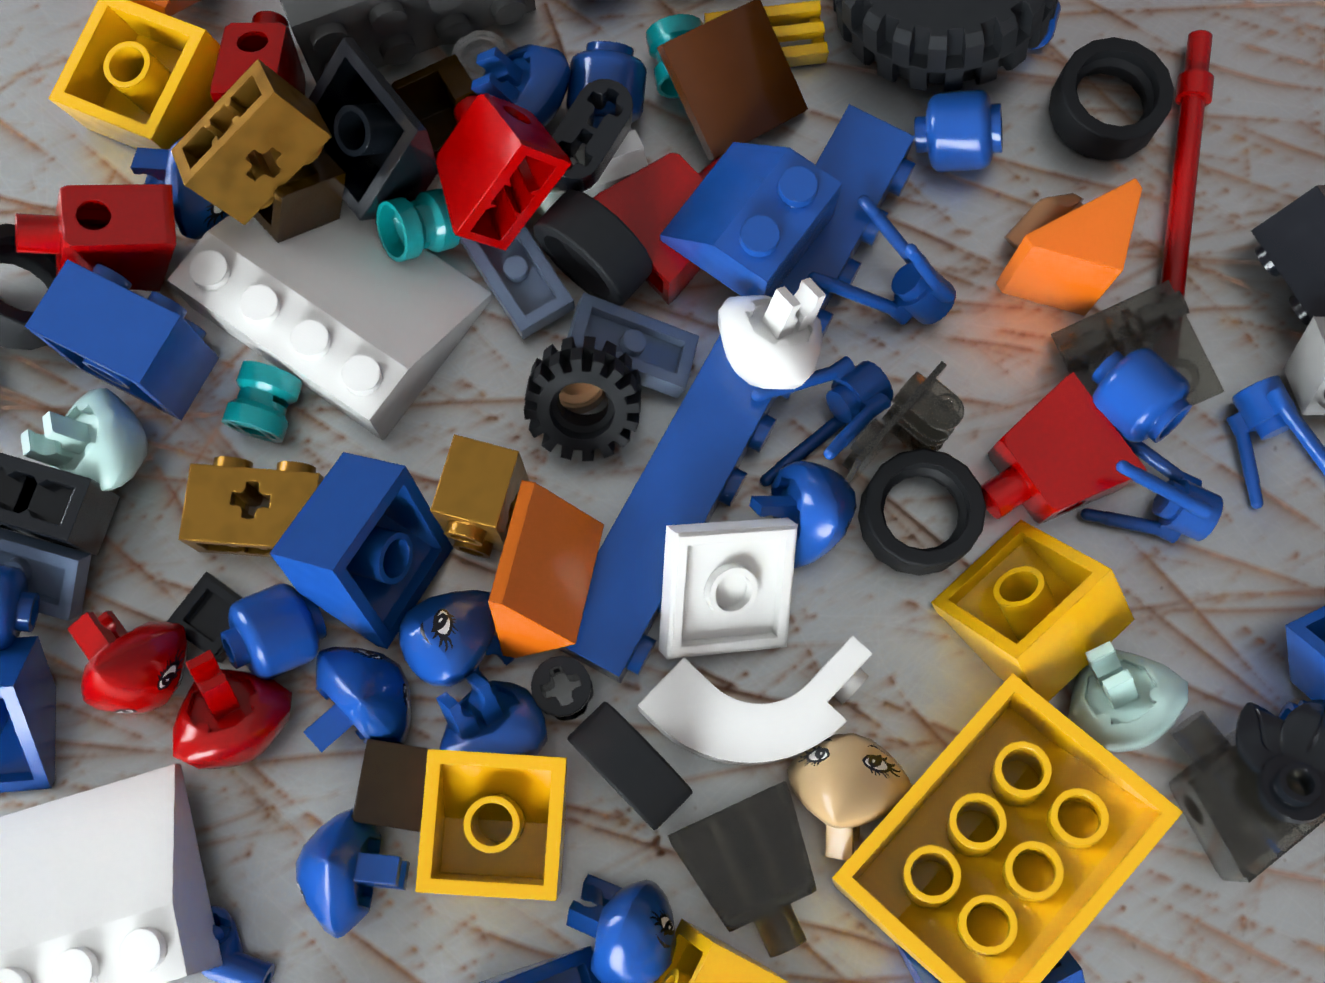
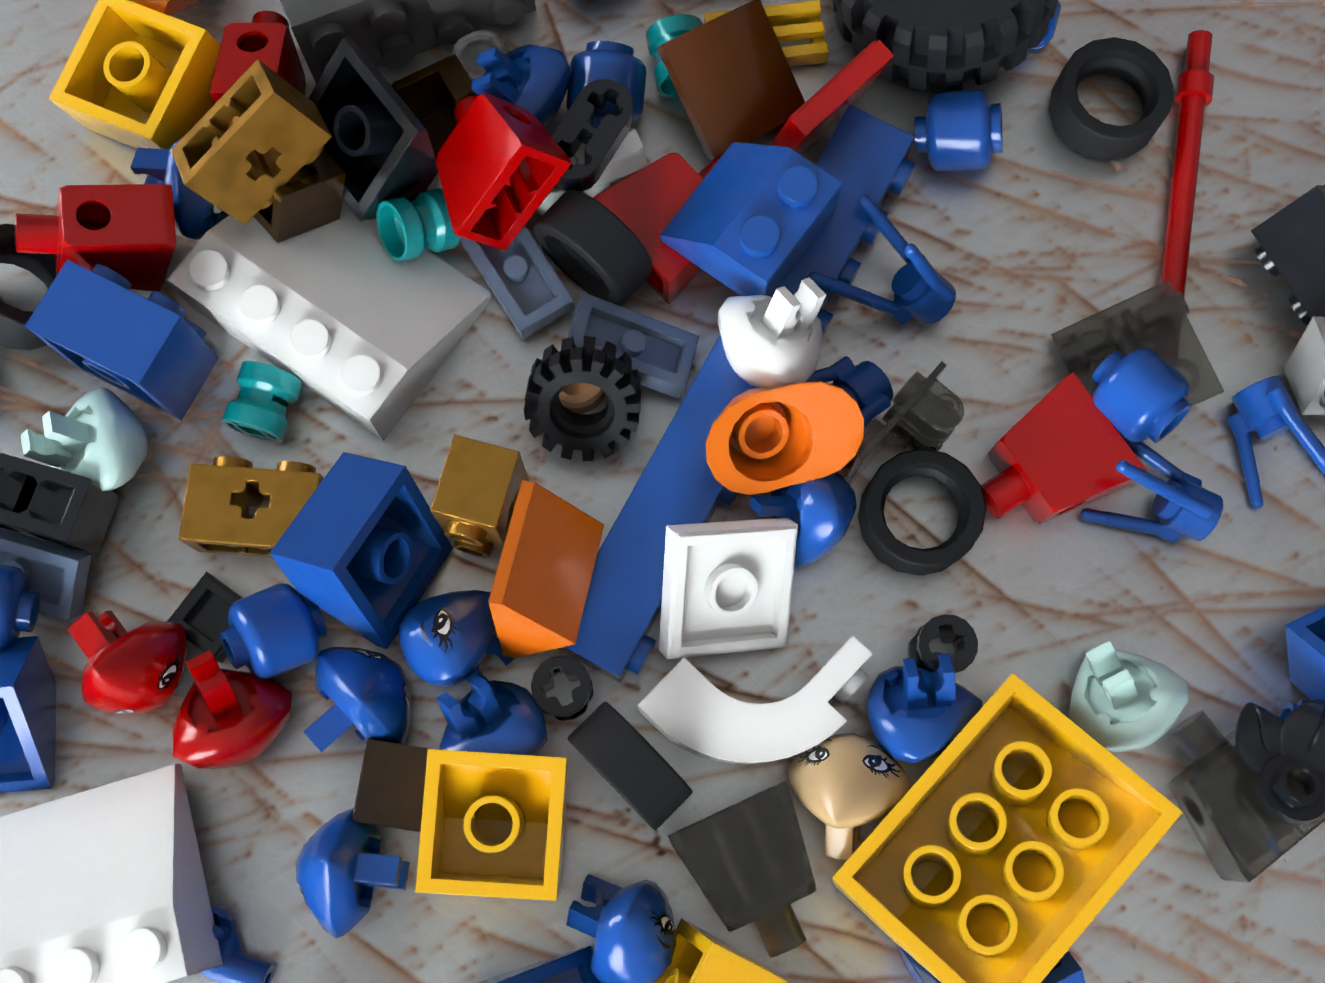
yellow slope [931,519,1135,702] -> none
orange slope [996,178,1143,316] -> none
medium nougat arm [1004,193,1083,249] -> none
none -> orange piece [706,381,864,495]
none -> red tile [770,39,894,154]
none -> blue piece [867,653,983,764]
none -> black bush [908,614,978,674]

